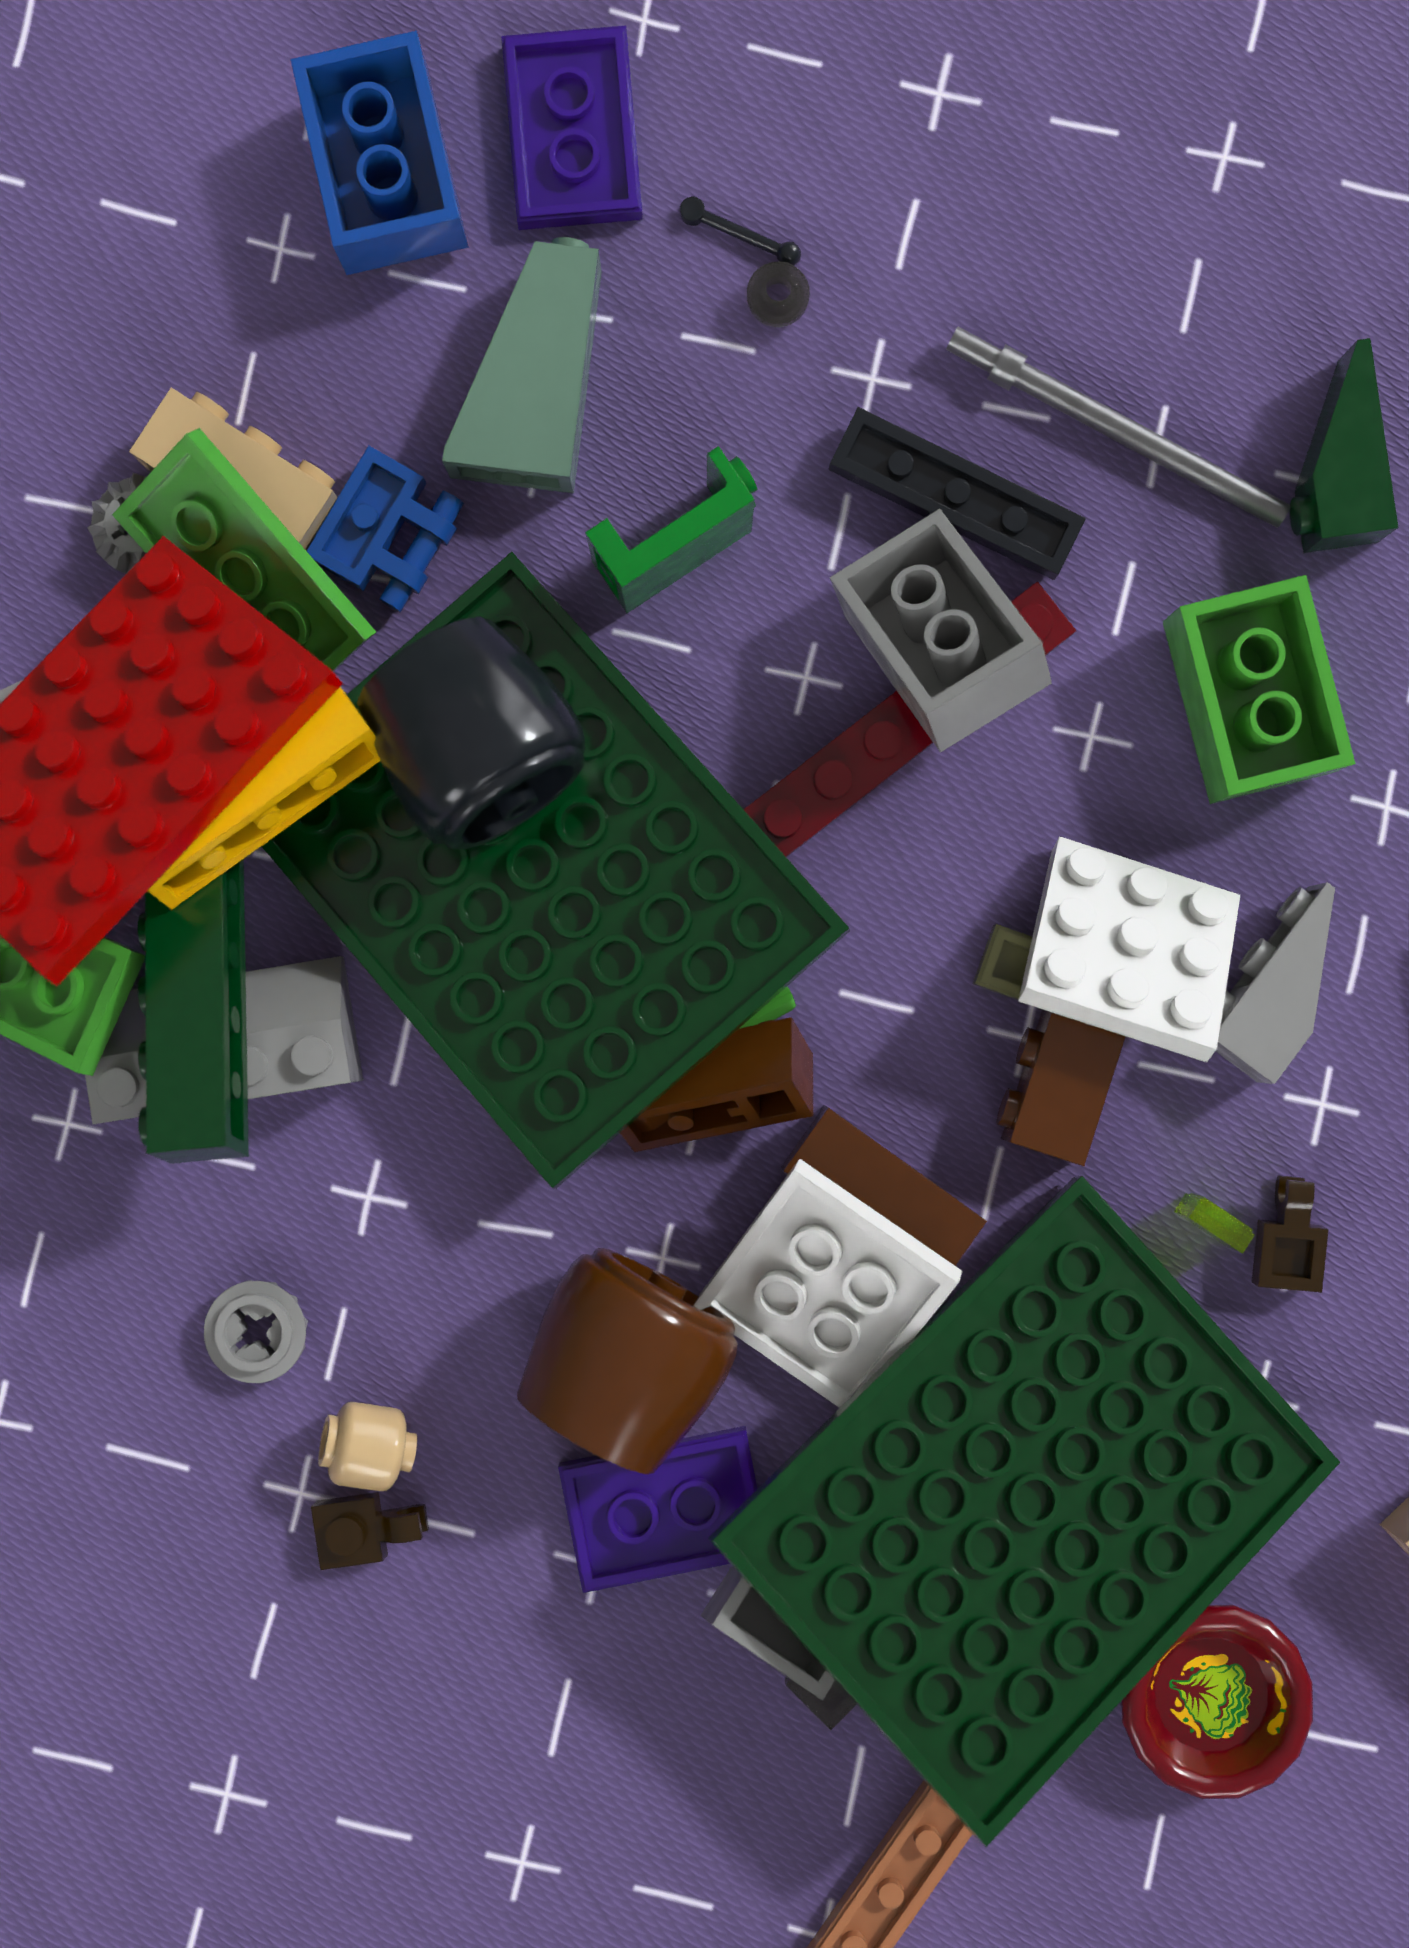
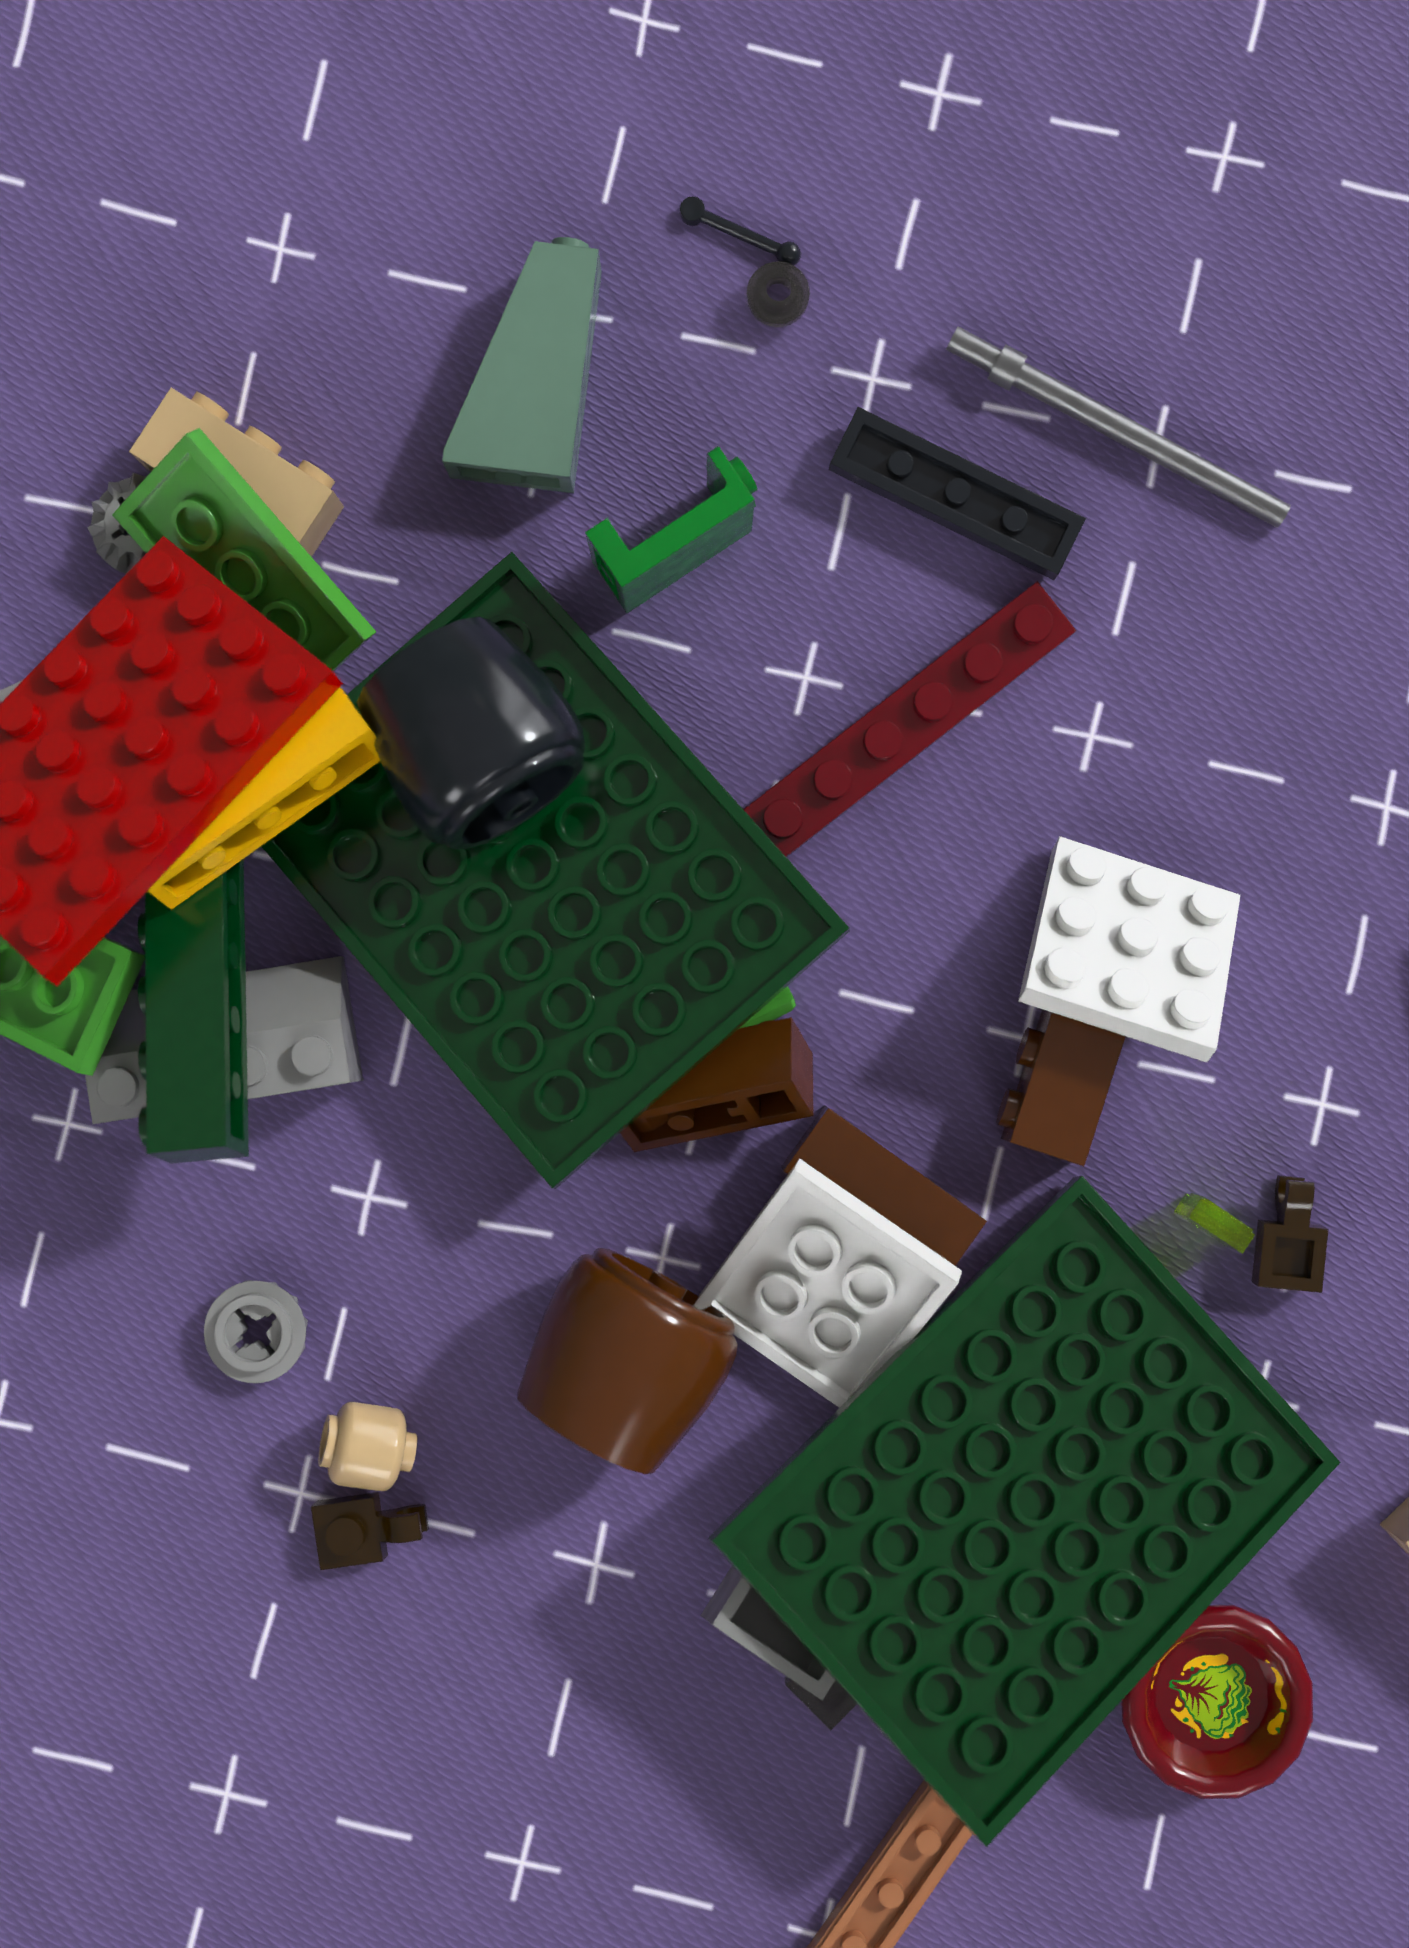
blue brick [290,30,469,275] -> none
blue plate [307,445,464,613] -> none
dark purple tile [501,26,643,230] -> none
dark purple tile [558,1426,758,1593] -> none
light grey brick [830,509,1052,753] -> none
olive tile [973,924,1032,1000] -> none
bright green brick [1163,575,1356,804] -> none
light grey slope [1216,882,1335,1084] -> none
dark green slope [1289,338,1399,553] -> none

